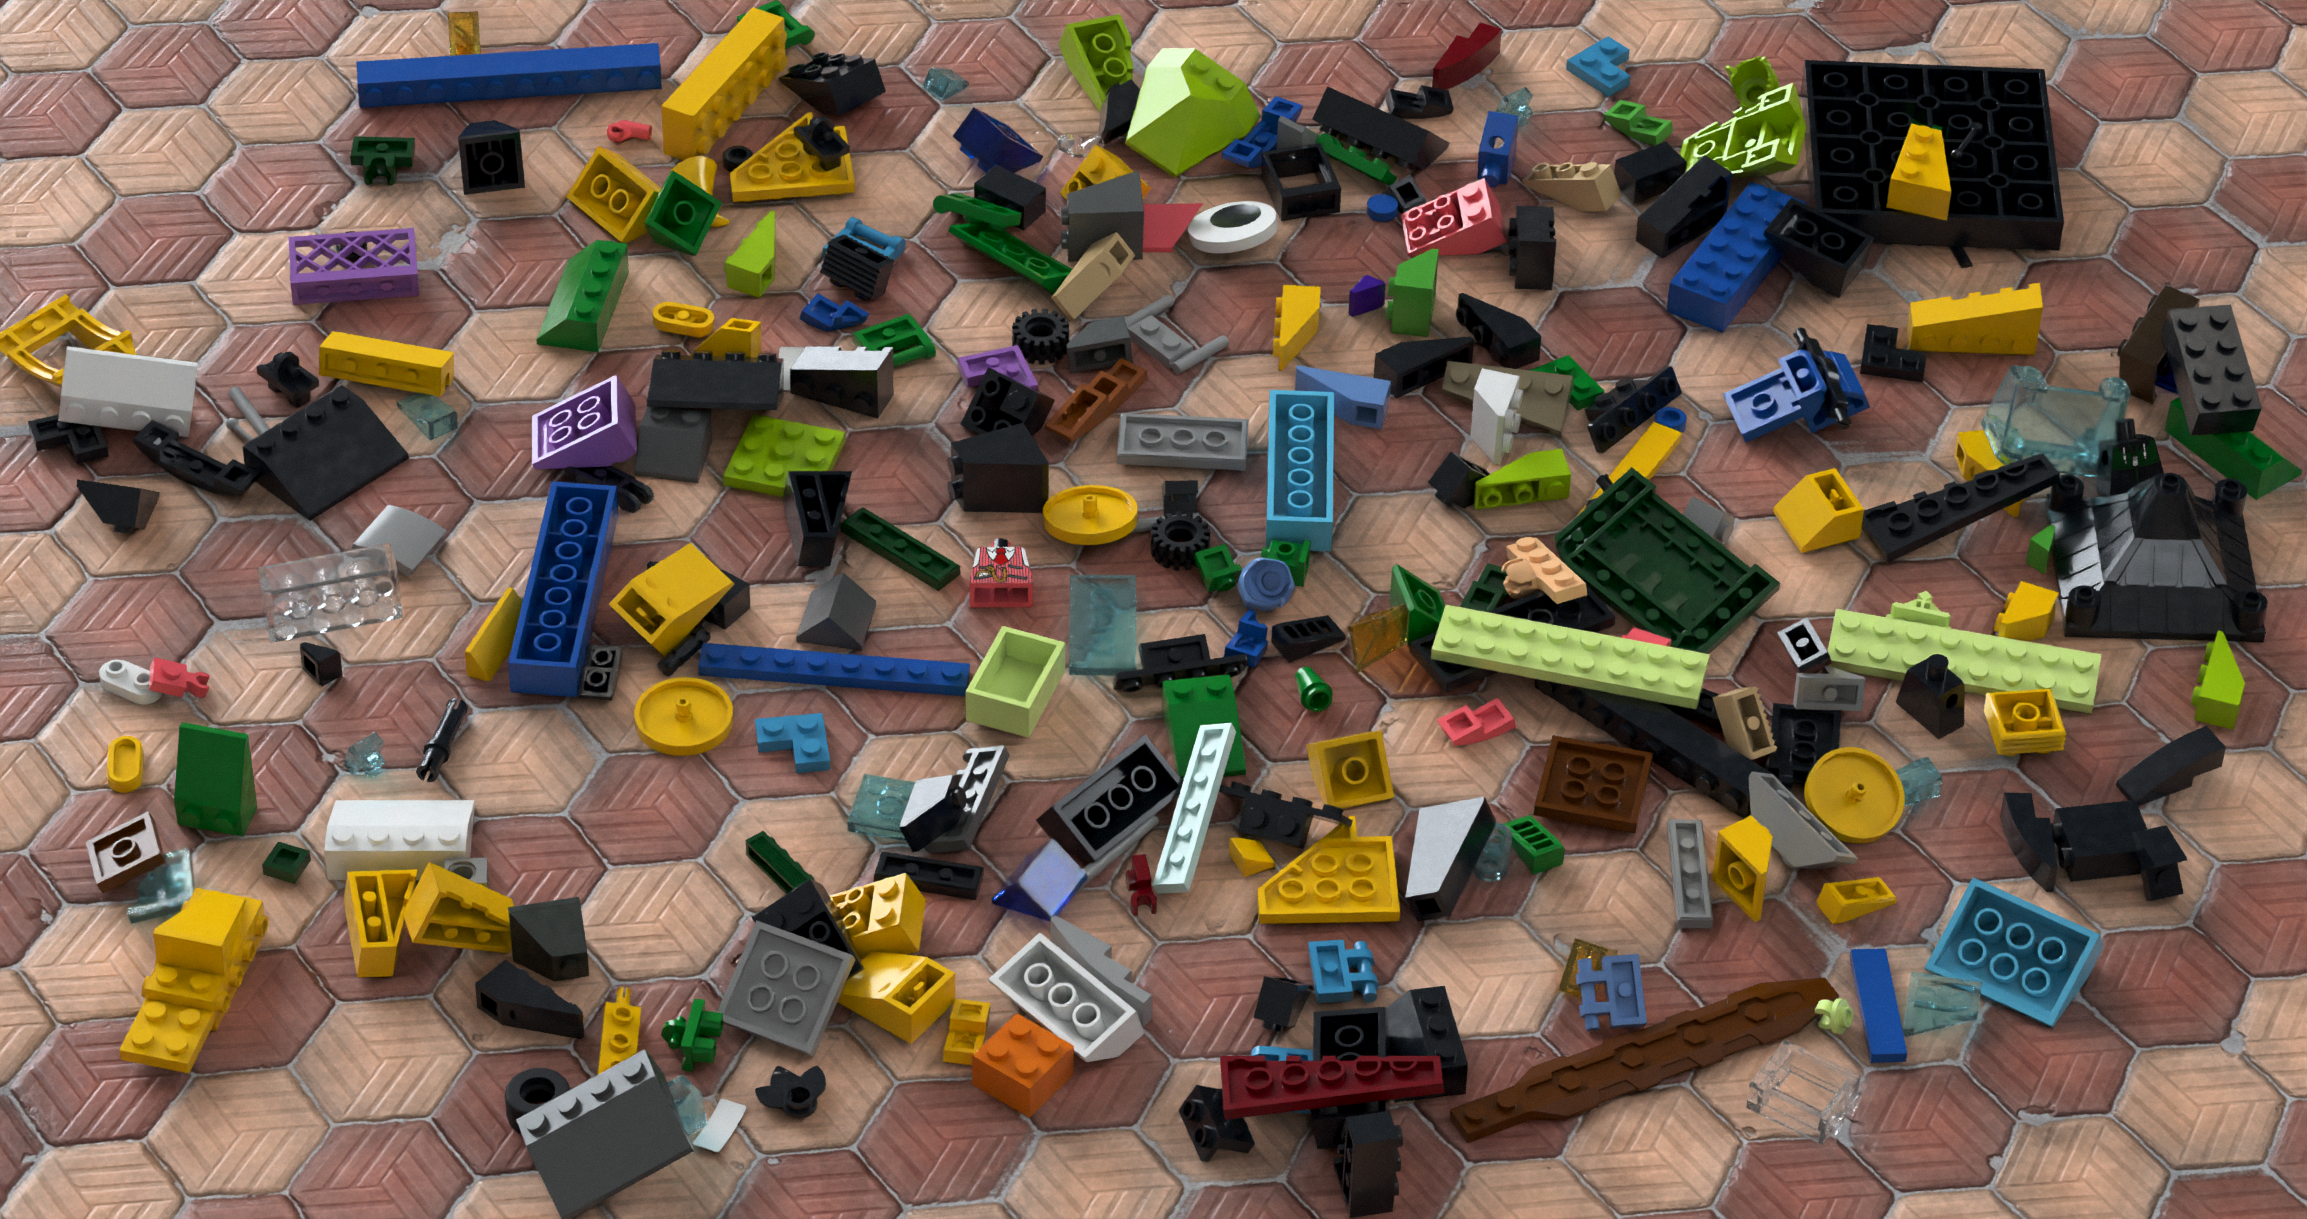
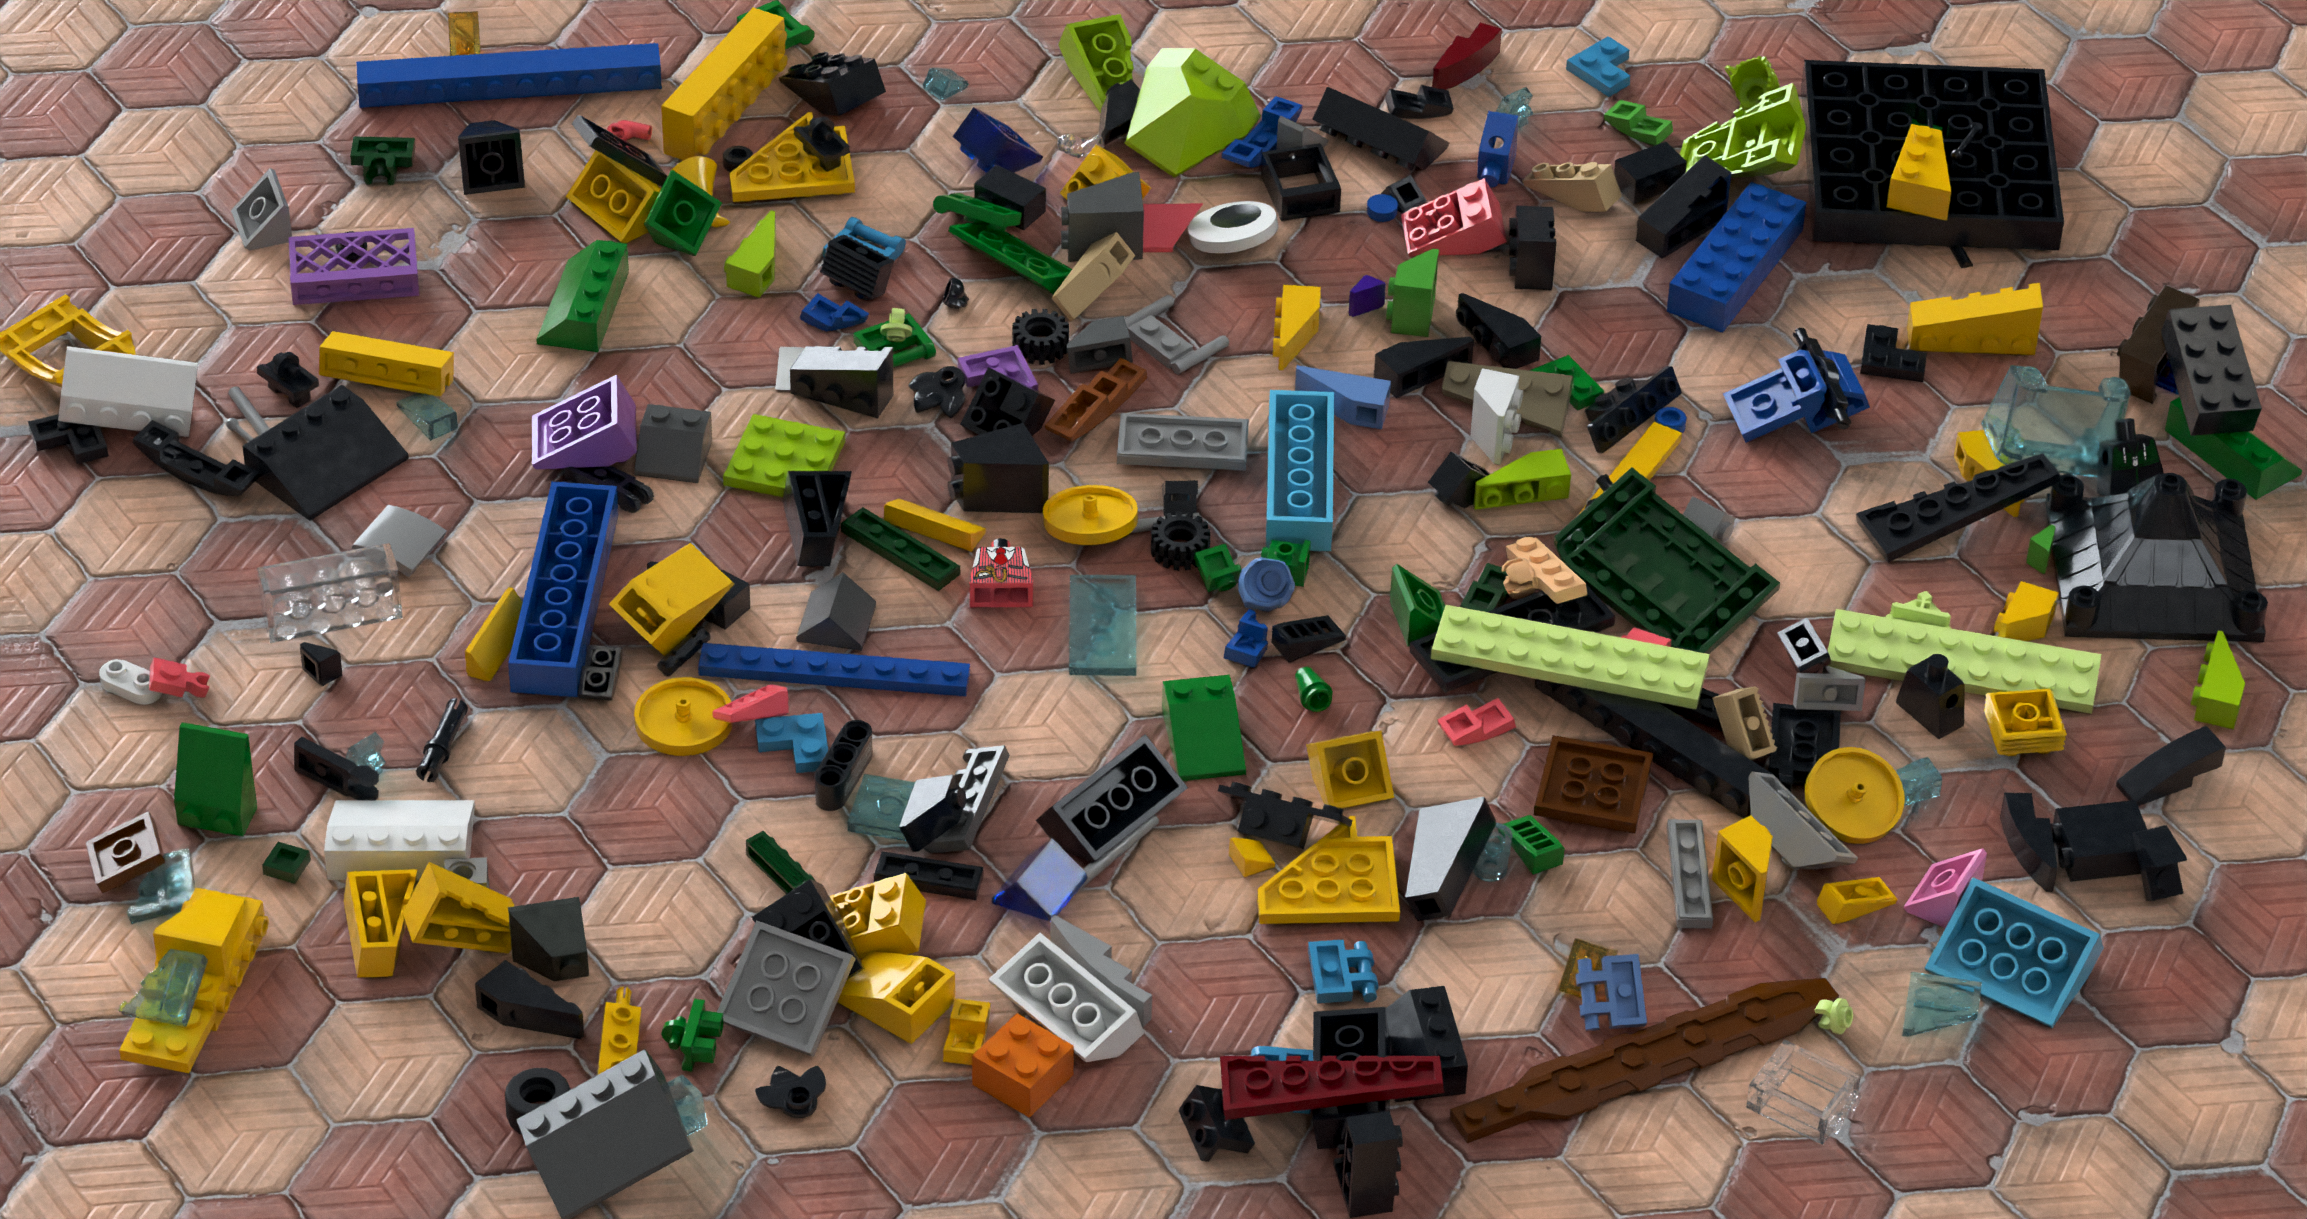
black slope [76,479,160,534] -> none
yellow tile [107,736,144,793] -> none
black slope [647,350,784,410] -> none
yellow plate [652,302,715,338] -> none
yellow slope [690,318,761,358] -> none
white sticker [692,1099,746,1152] -> none
yellowish green piece [966,626,1066,738] -> none
black bracket [1112,634,1248,692] -> none
dark red plate [1126,854,1157,916] -> none
light aqua plate [1152,723,1236,894] -> none
black slope [1253,976,1312,1032] -> none
green plate [1316,133,1398,186] -> none
clear yellow slope [1347,603,1408,673] -> none
black slope [1763,198,1874,298] -> none
yellow slope [1773,468,1864,553] -> none
blue tile [1849,948,1907,1063] -> none
none -> clear light blue wing [118,949,208,1027]
none -> light grey slope [231,168,292,250]
none -> black hinge [294,737,379,800]
none -> black tile [572,115,667,187]
none -> coral slope [713,684,789,723]
none -> black beam [814,720,873,811]
none -> yellowish green plate [880,308,912,342]
none -> yellow slope [884,499,986,552]
none -> black plate [909,366,965,418]
none -> black piece [943,278,969,309]
none -> bright pink slope [1904,848,1987,928]

